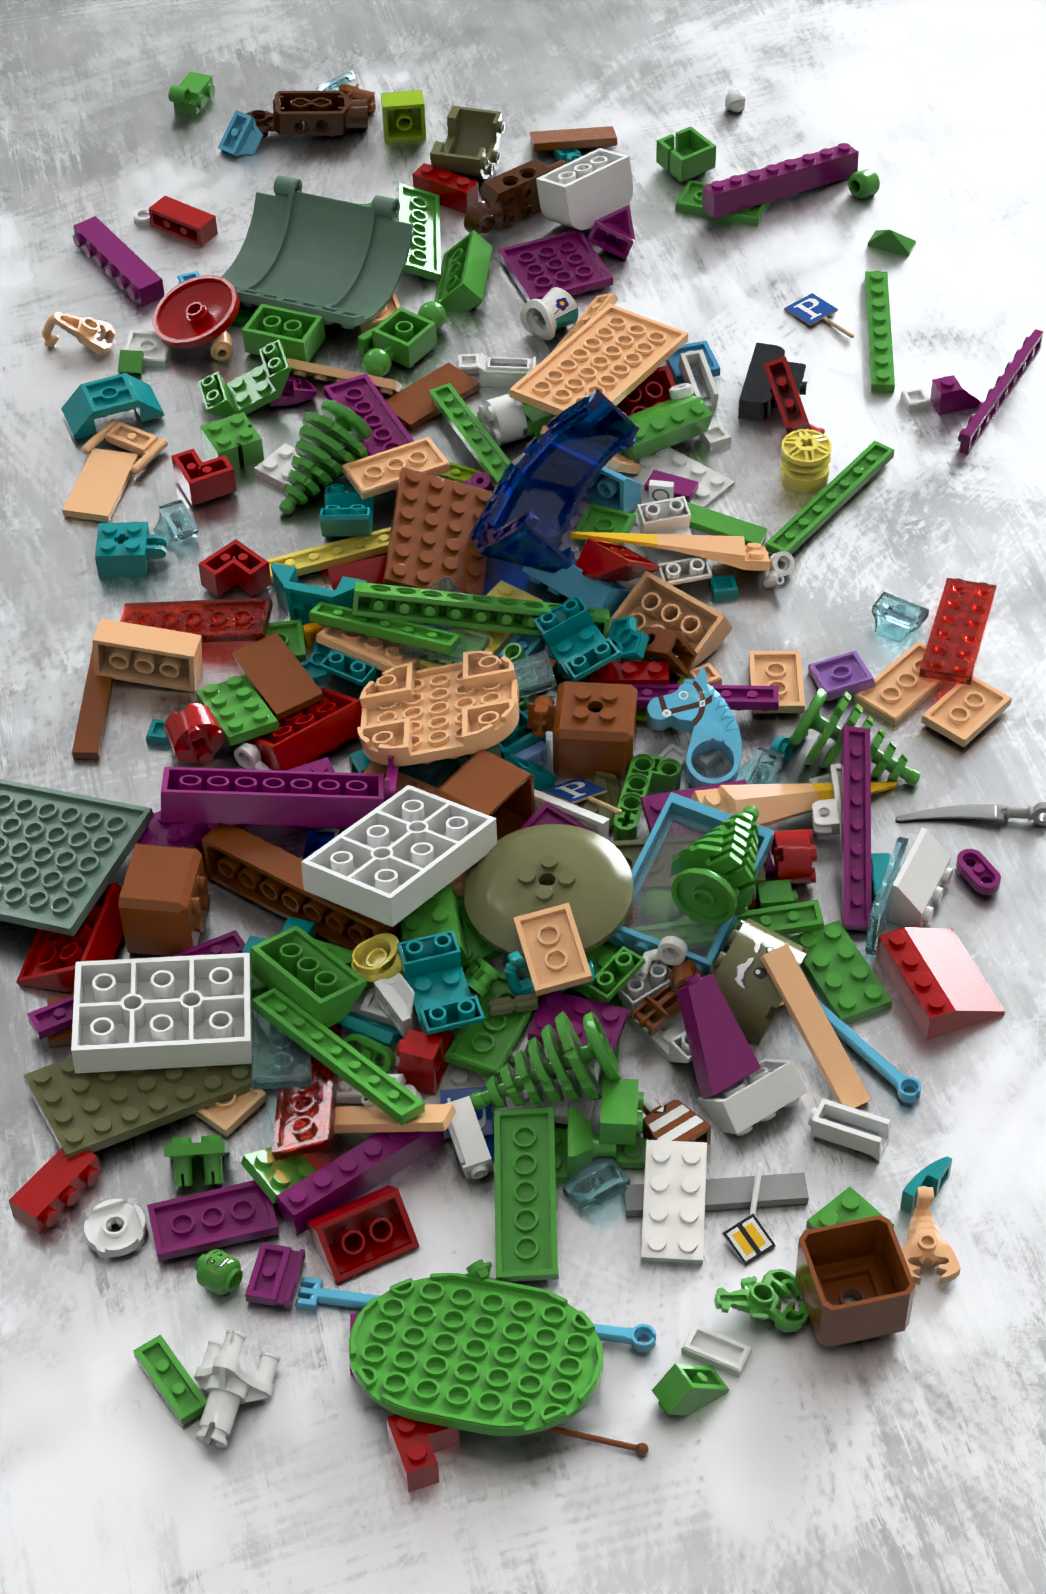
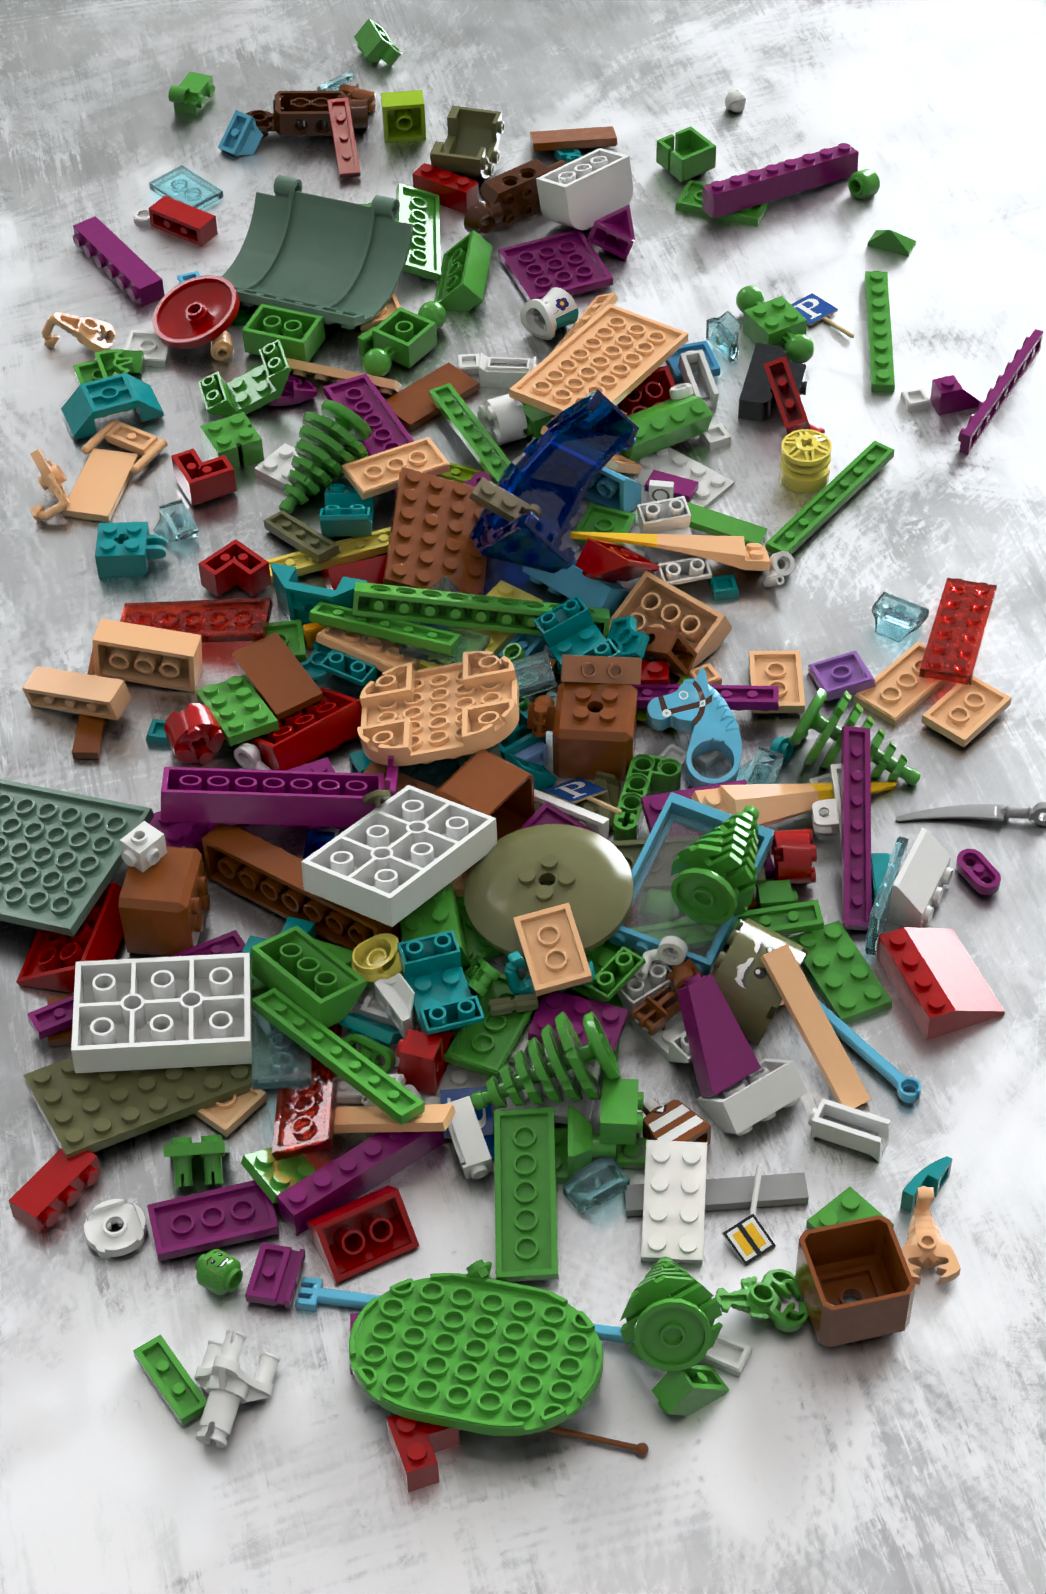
none -> light nougat brick [22,666,132,721]
none -> light nougat animal [30,449,70,522]
none -> bright green plate [73,349,134,385]
none -> white brick [120,821,167,872]
none -> clear light blue tile [149,165,223,210]
none -> olive plate [263,510,340,563]
none -> plate [327,97,361,179]
none -> bright green hinge [354,19,402,66]
none -> olive piece [362,789,391,808]
none -> dark tan plate [469,477,542,531]
none -> nougat plate [561,655,642,685]
none -> bright green plant [620,1257,723,1372]
none -> clear light blue slope [706,311,741,363]
none -> bright green brick [736,286,815,363]

